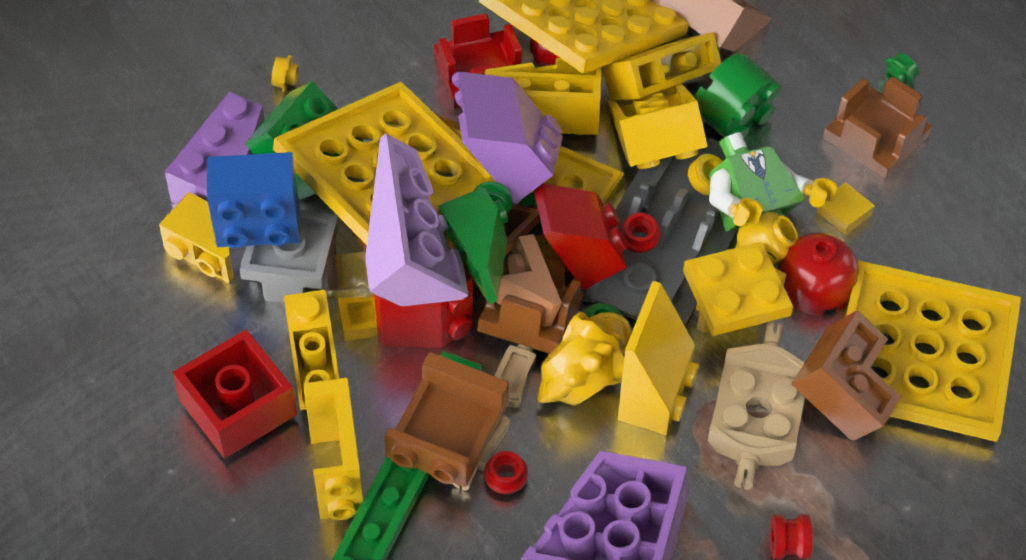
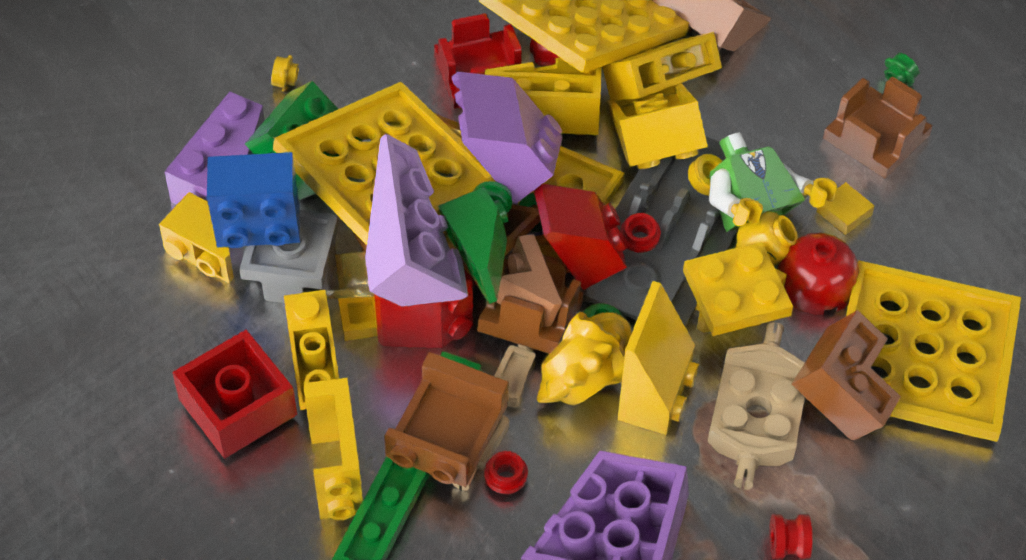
green brick [694,53,782,139] -> none

